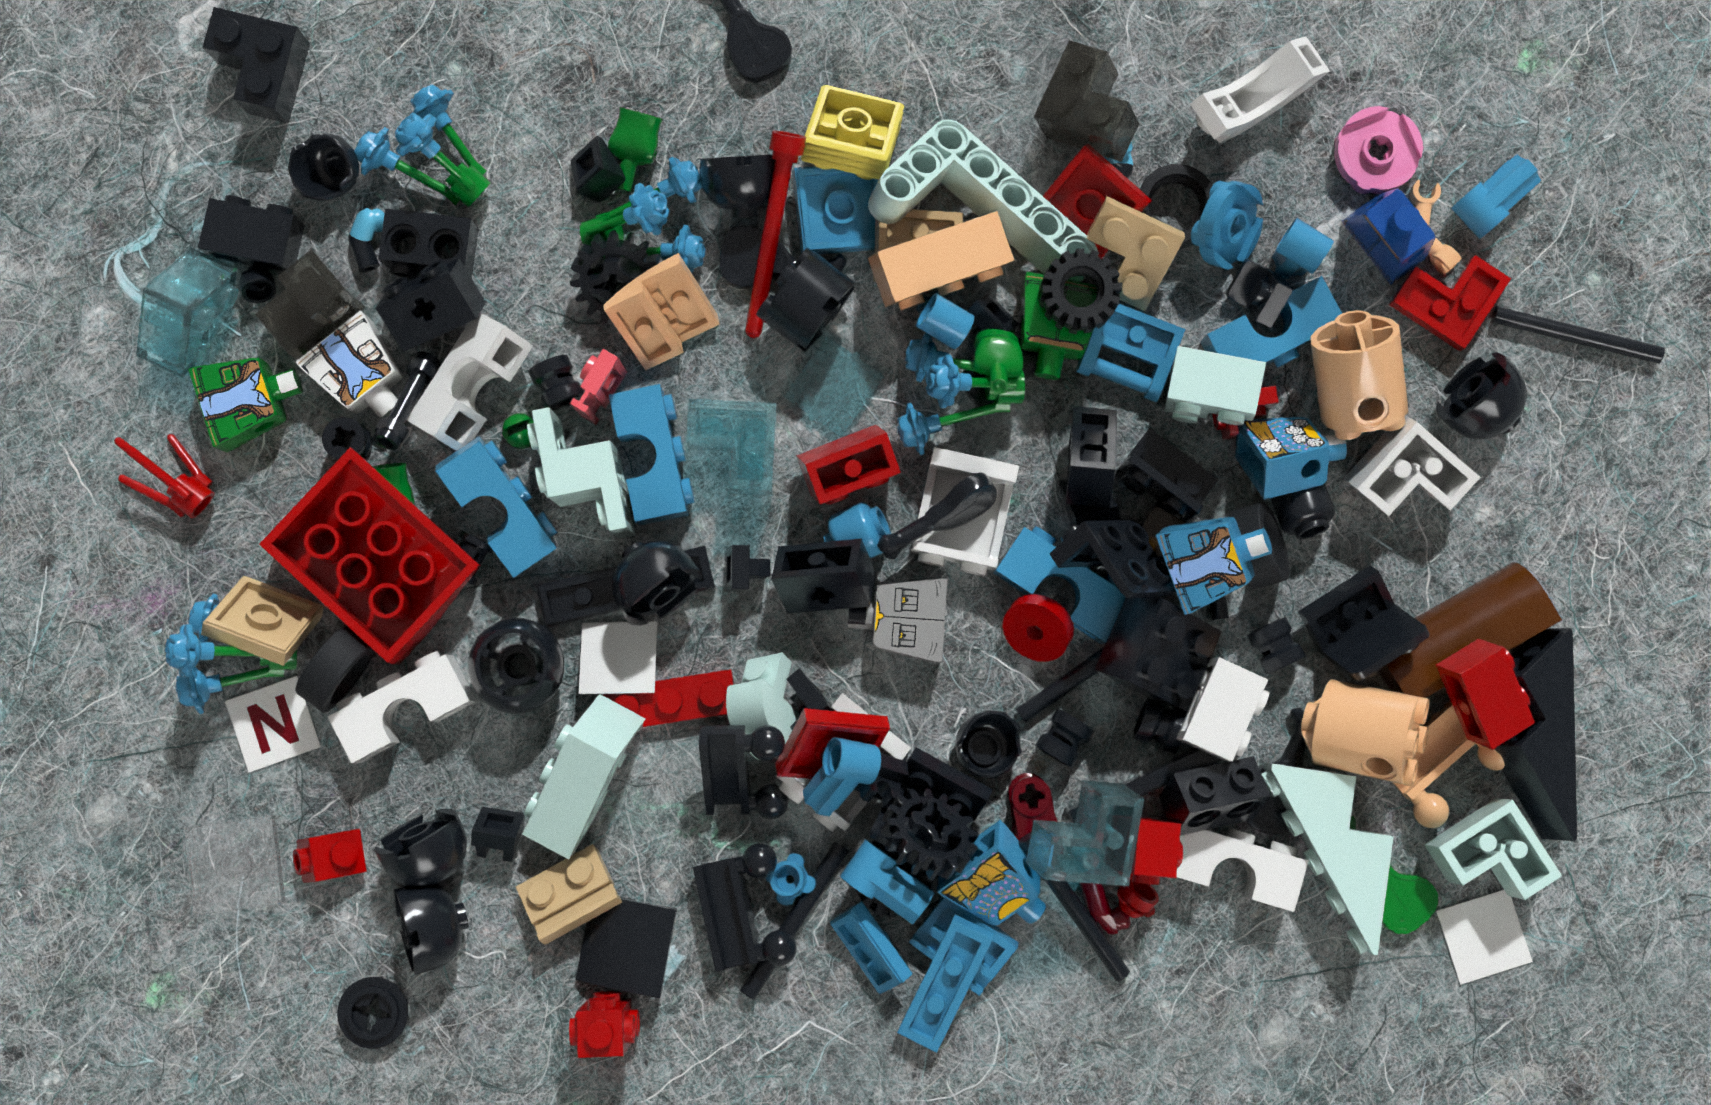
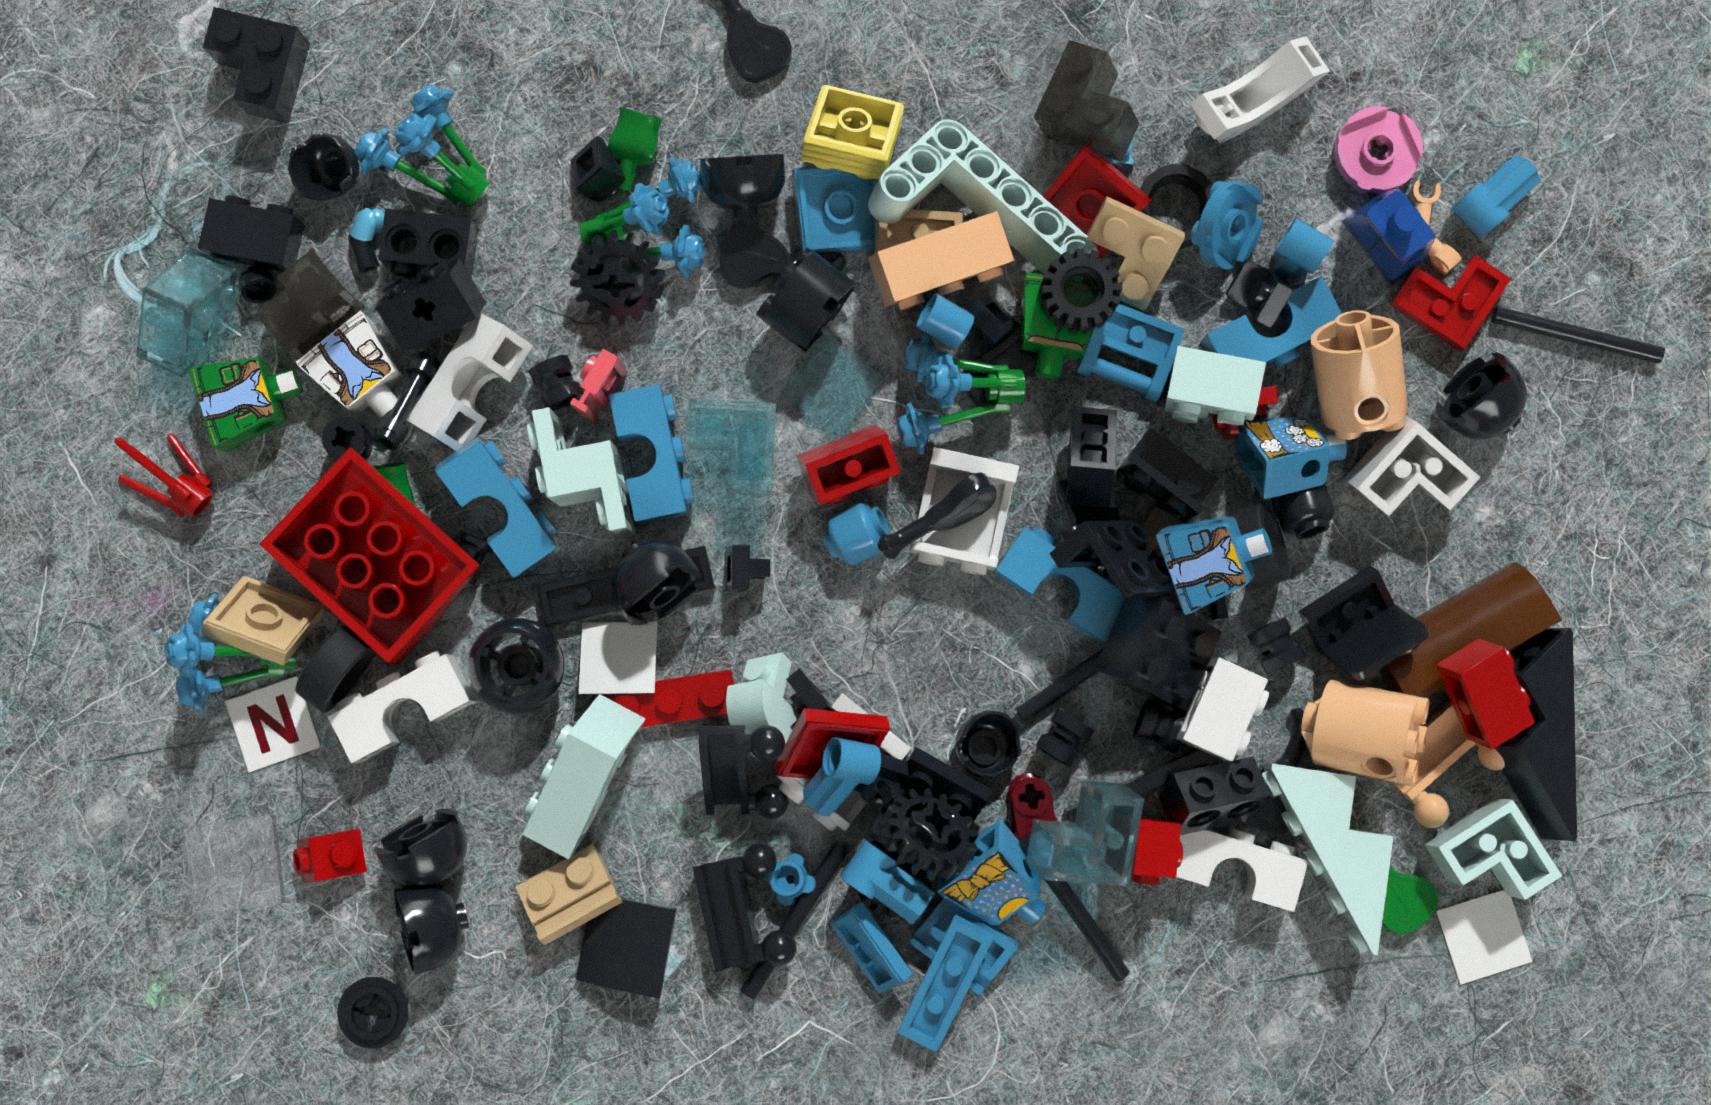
black tile [471,806,525,862] -> none
green hinge [502,413,534,449] -> none
red brick [569,991,640,1058] -> none
light nougat slope [604,253,720,371] -> none
red piece [745,130,806,338] -> none
black brick [771,538,876,614] -> none
light grey torso [848,579,948,664] -> none
green piece [972,329,1023,394] -> none
red piece [1002,594,1074,662] -> none
dark red arm [1078,875,1131,935] -> none
red plate [1117,880,1159,918] -> none

